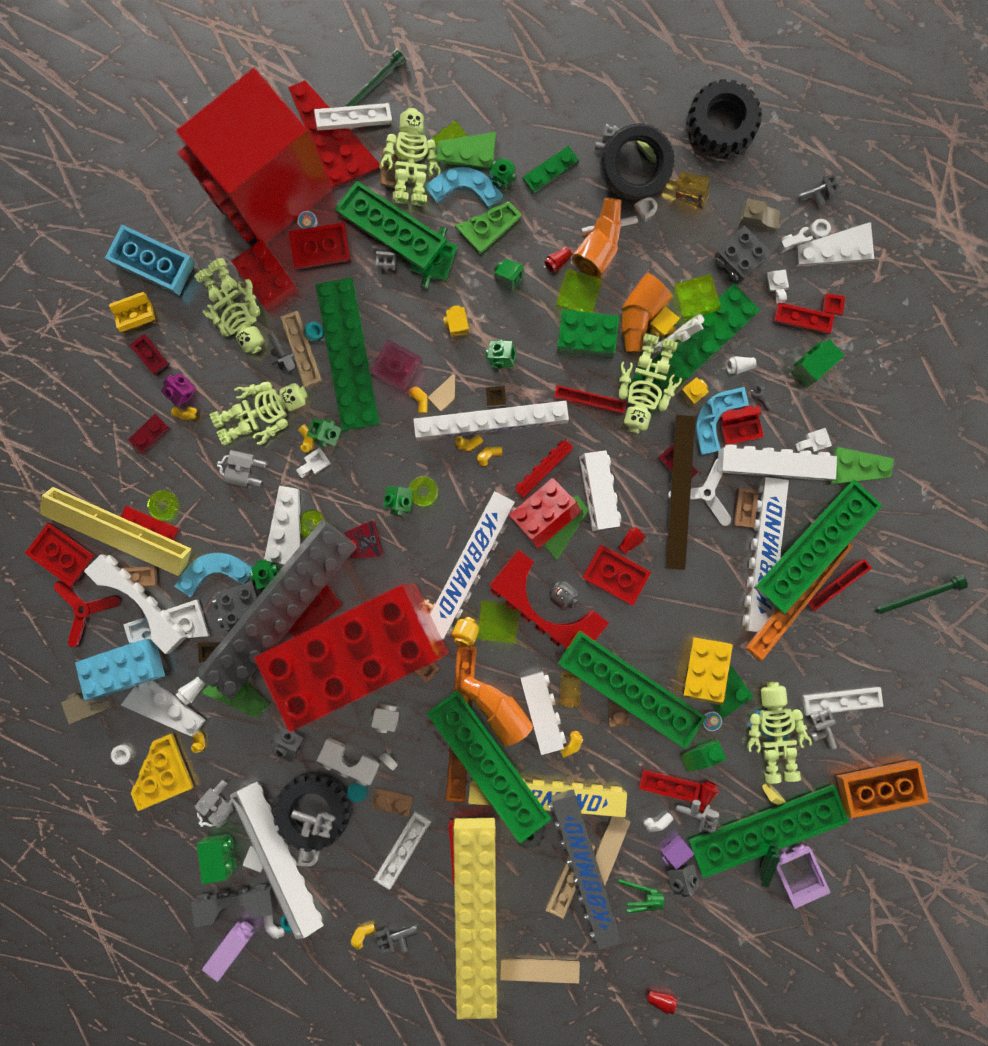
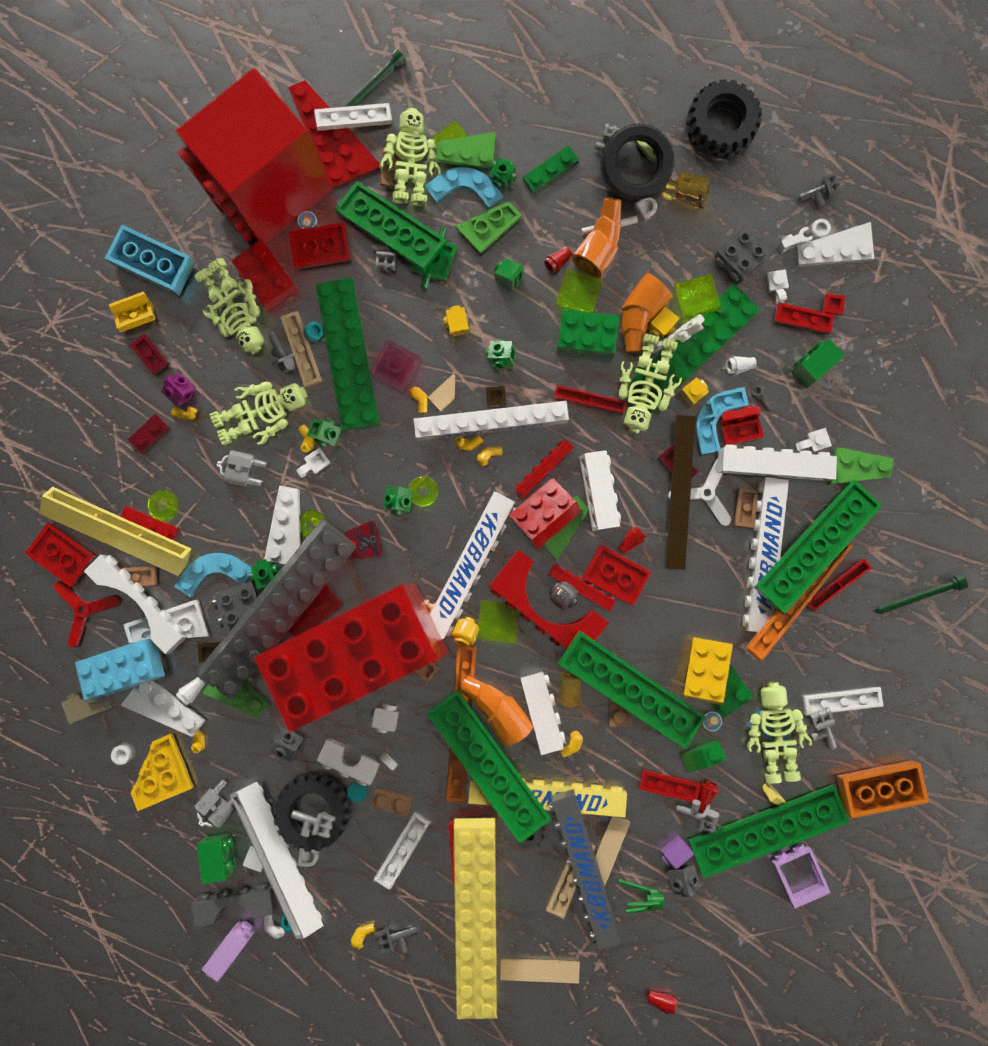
white arm [644,813,674,832] -> none
dark tan arch [739,198,781,231] -> none
dark green tile [759,843,780,888] -> none
none -> red piece [547,564,616,611]

